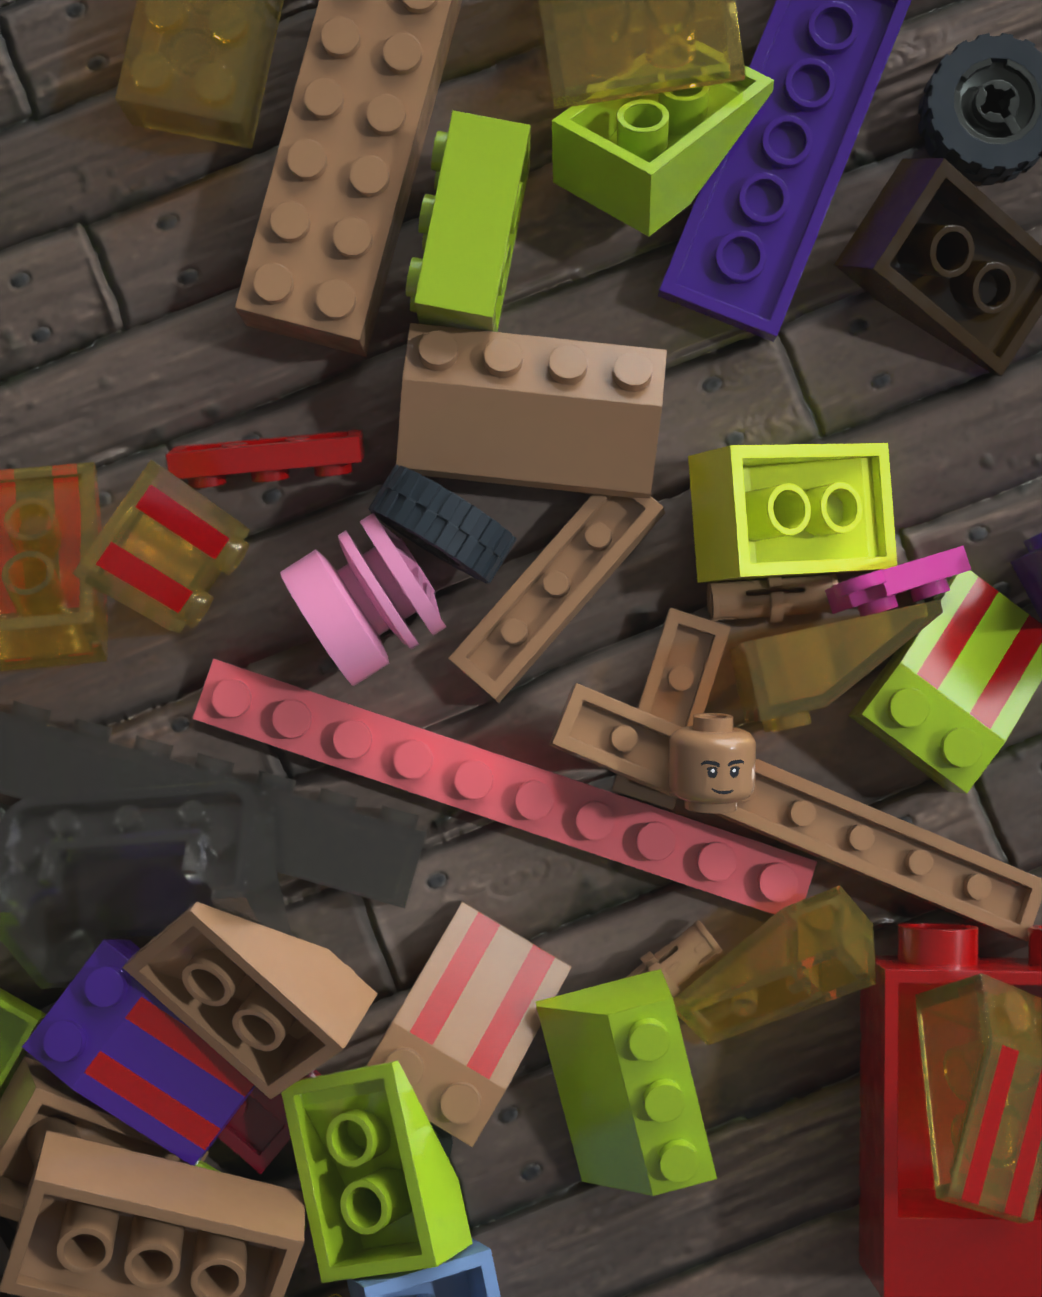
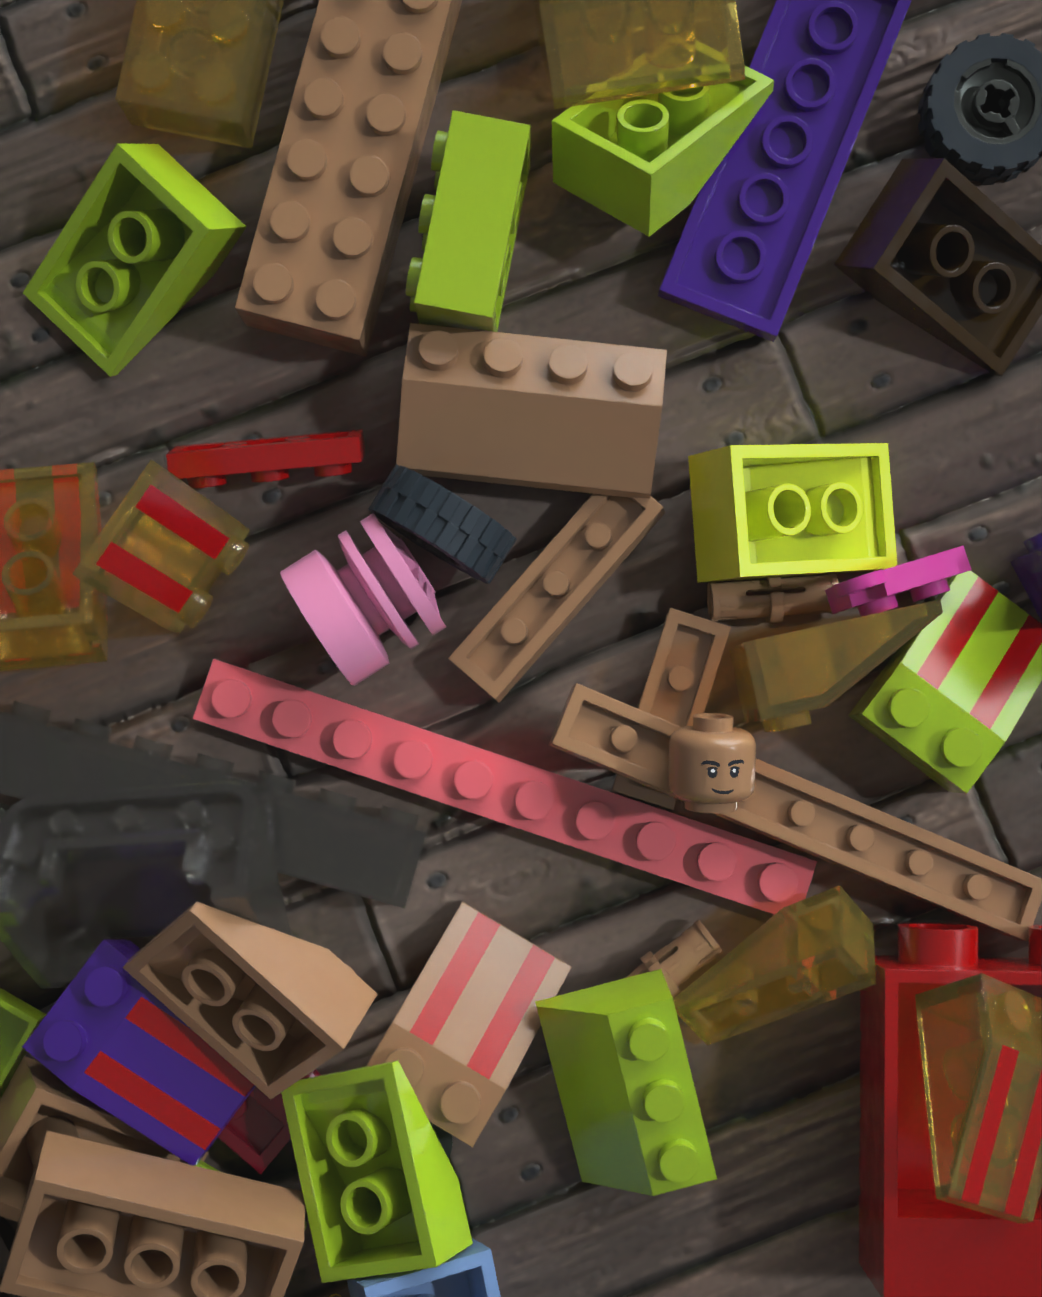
none -> lime slope [23,143,247,377]

